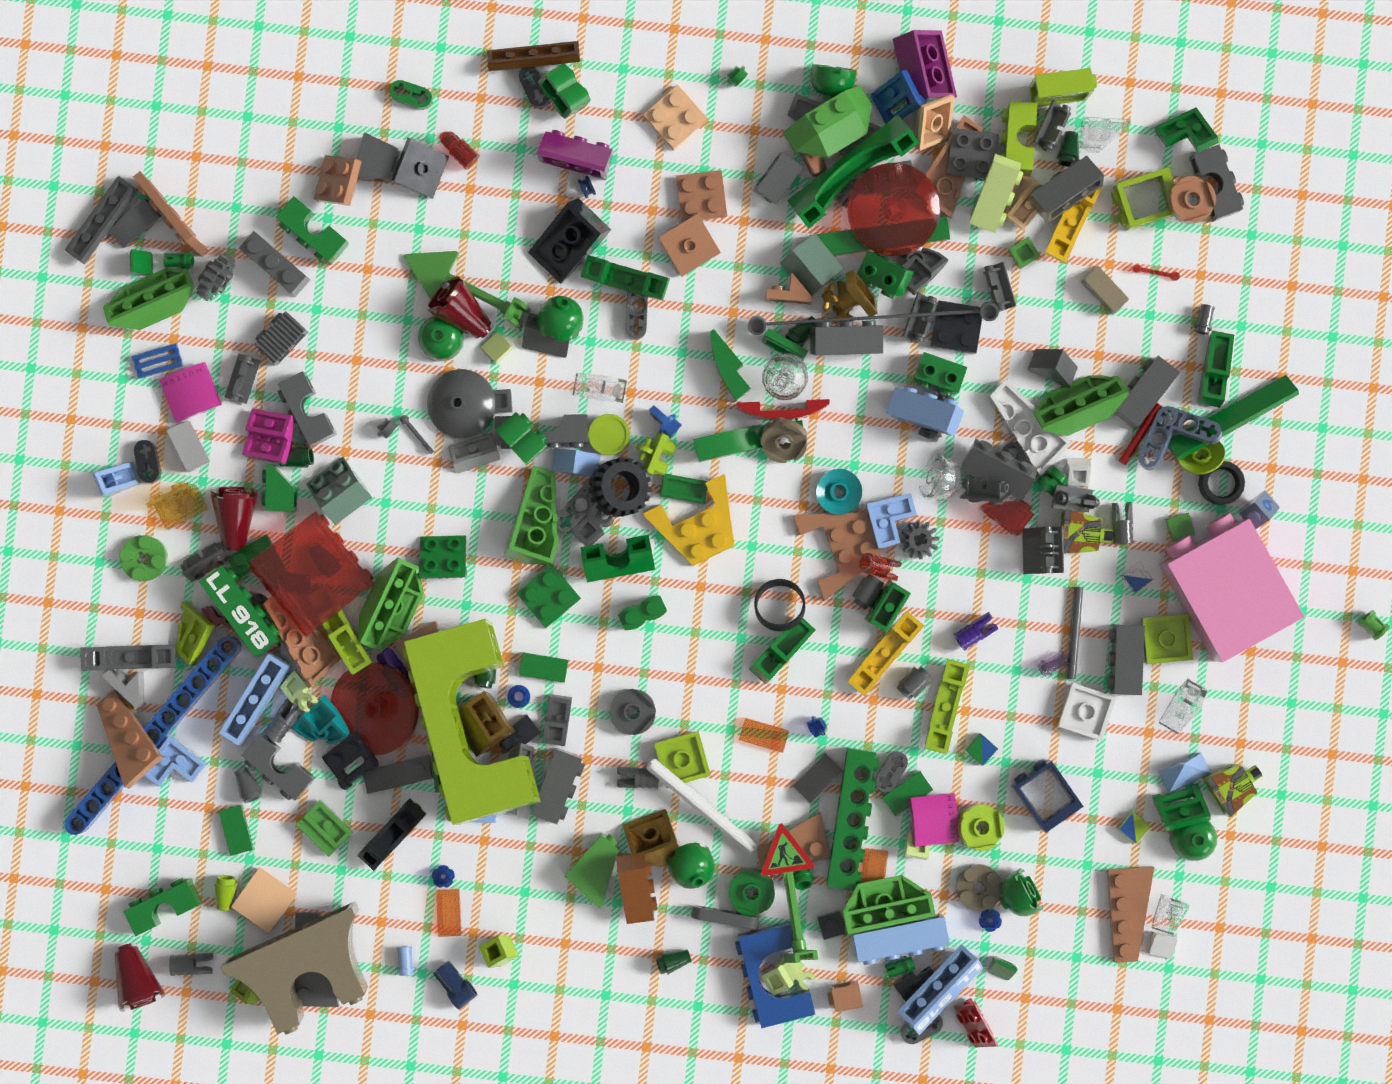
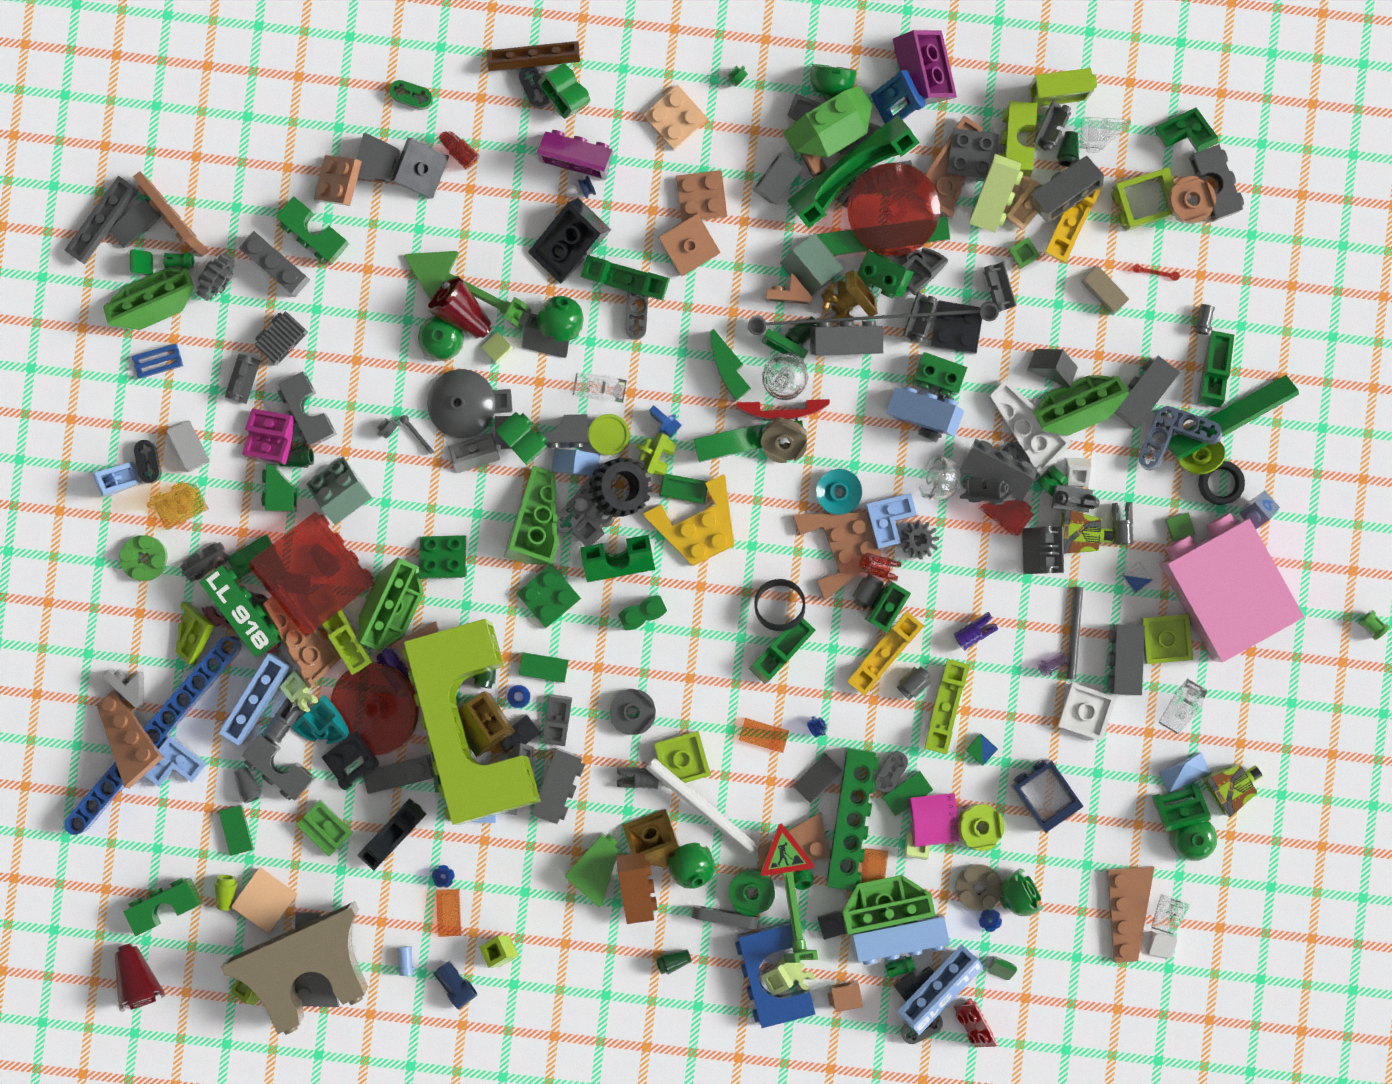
dark grey slope [80,644,176,671] -> none
dark pink slope [159,362,222,423] -> none
dark grey hinge [169,953,213,976] -> none
dark red cone [211,486,258,551] -> none
light nougat slope [914,95,954,151] -> none
tile [1117,811,1151,844] -> none
red bar [1118,403,1162,466] -> none

